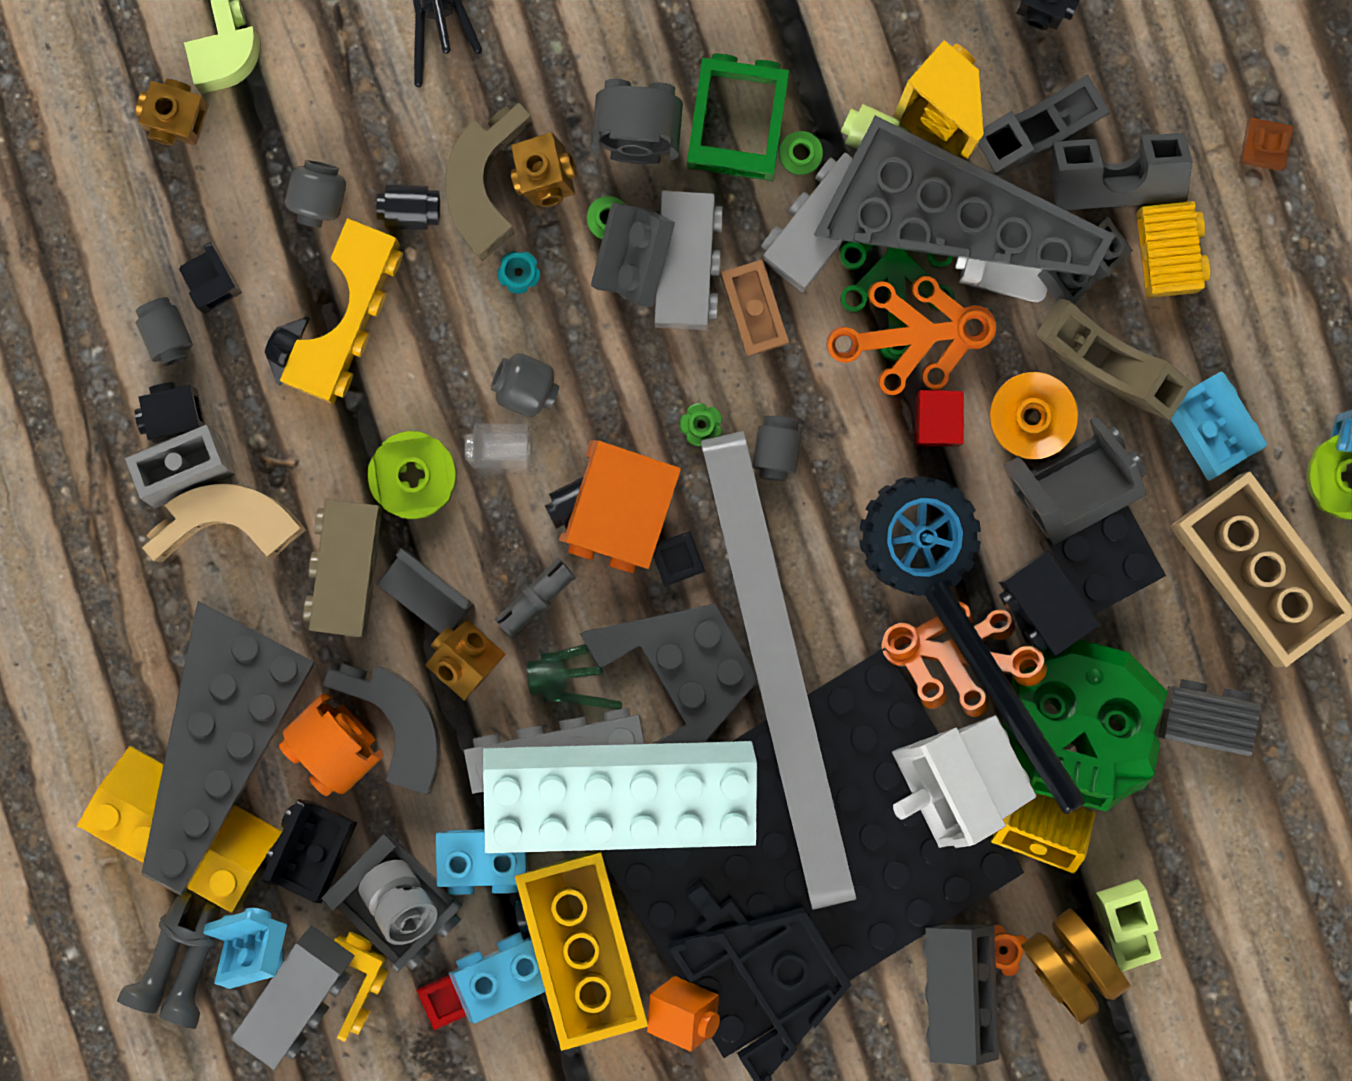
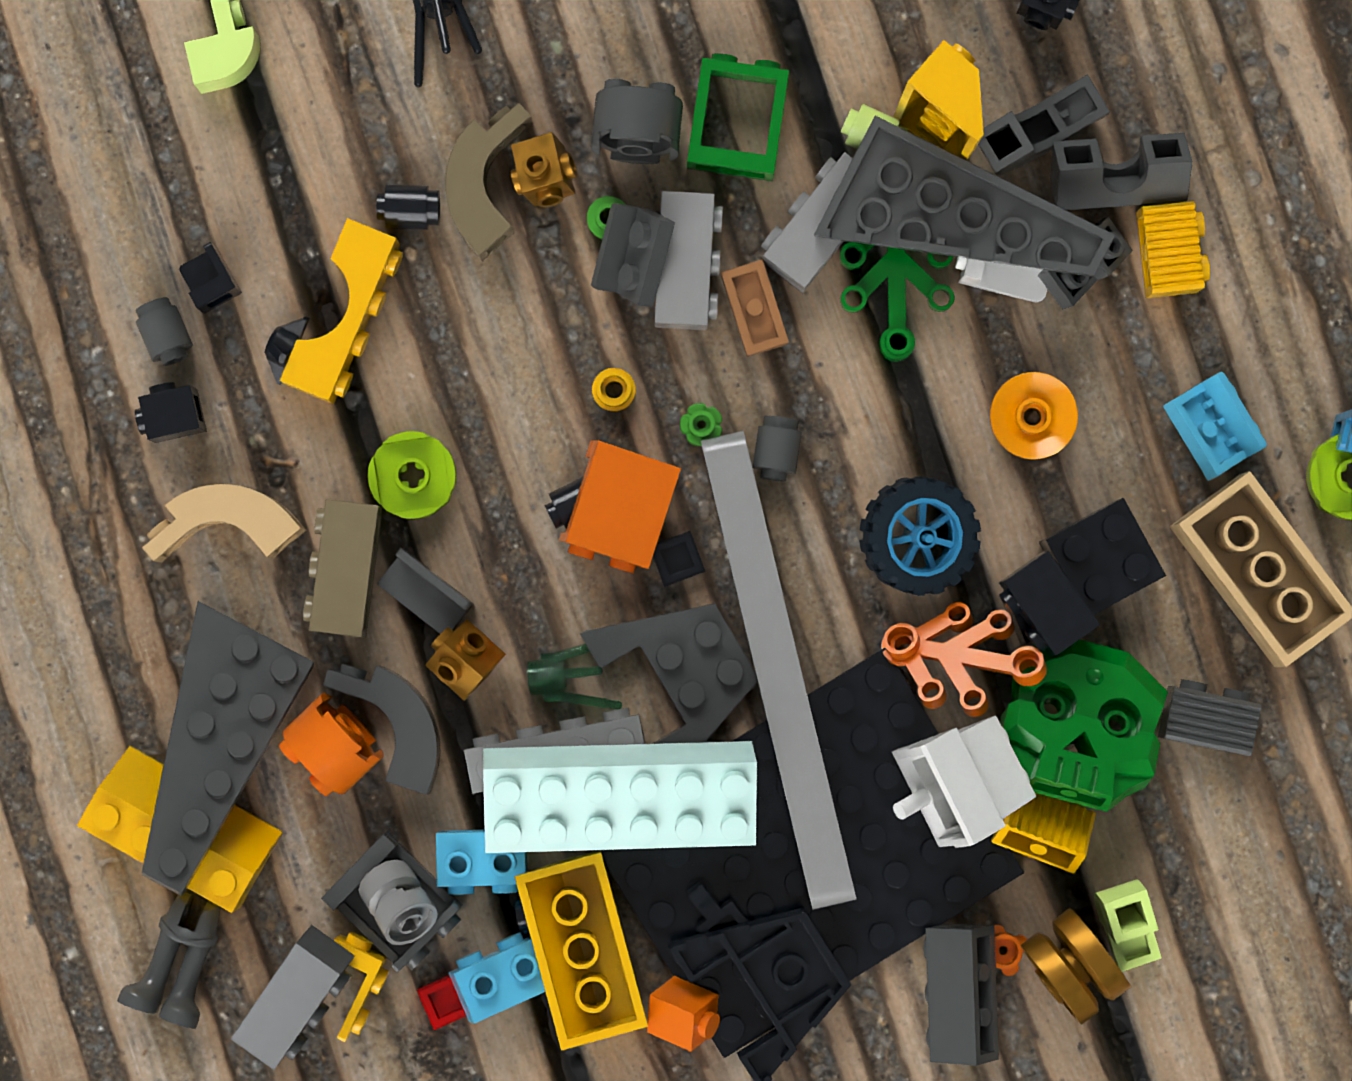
light grey brick [125,424,235,508] -> none
pearl gold brick [136,78,209,146] -> none
medium azure bracket [203,908,287,989] -> none
black bracket [262,799,358,904] -> none
dark grey head [285,160,346,228] -> none
clear brick [465,423,532,475] -> none
dark grey head [491,353,559,417] -> none
flat silver pin [494,557,577,639] -> none
teal plate [497,251,540,294] -> none
bright green plate [779,131,823,175] -> none
orange plant [826,275,996,395] -> none
red panel [915,390,964,447] -> none
black axle [925,582,1085,814] -> none
dark grey panel [1004,416,1147,545] -> none
dark tan arch [1036,297,1193,421] -> none
dark orange tile [1239,117,1294,171] -> none
none -> yellow plate [592,368,636,412]

